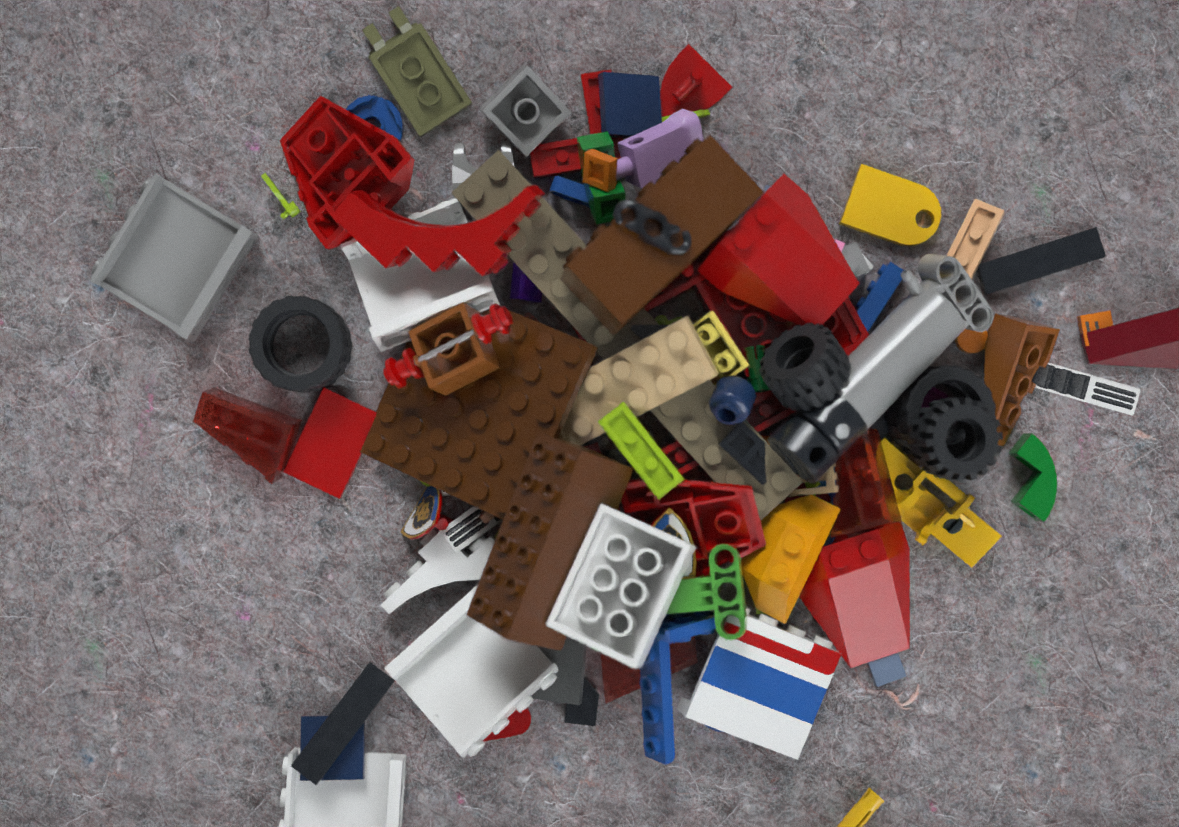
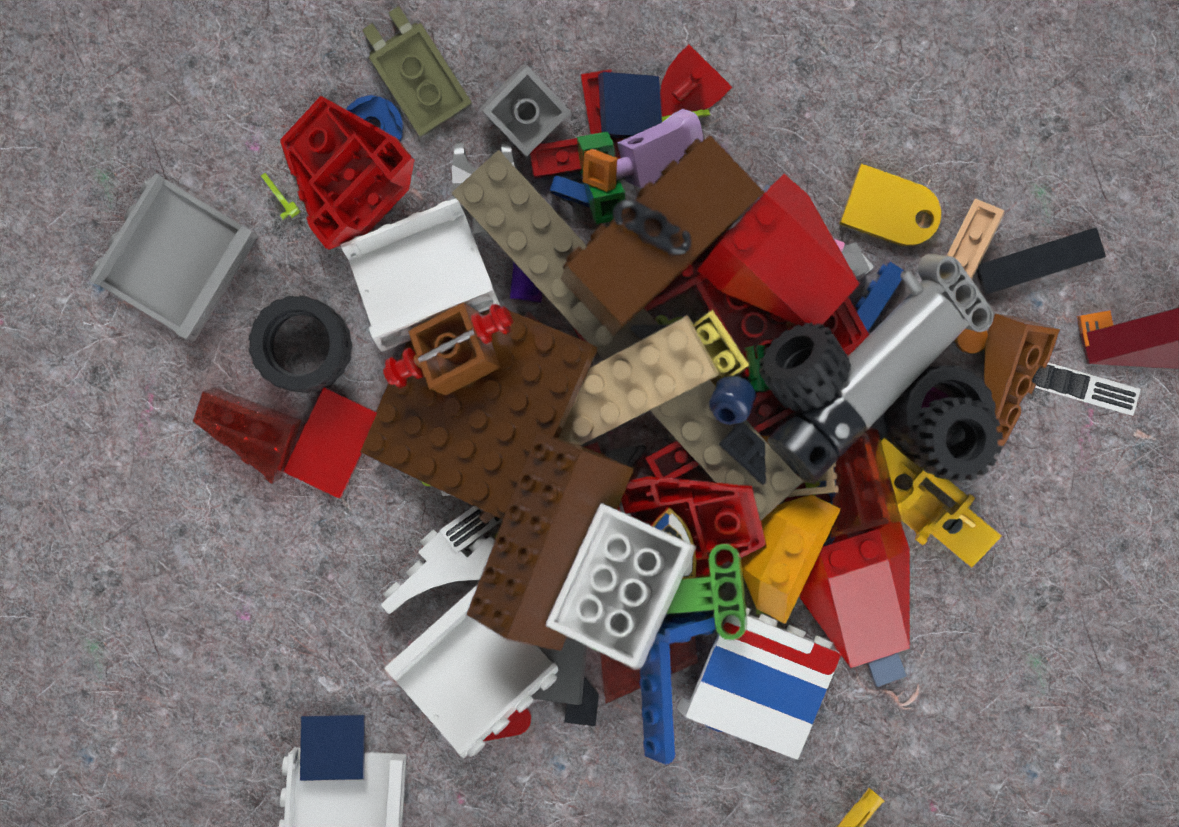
black tile [291,662,395,786] -> none
red arch [331,185,545,277] -> none
shield [401,486,454,540] -> none
lime tile [598,402,684,500] -> none
green brick [1009,433,1057,522] -> none

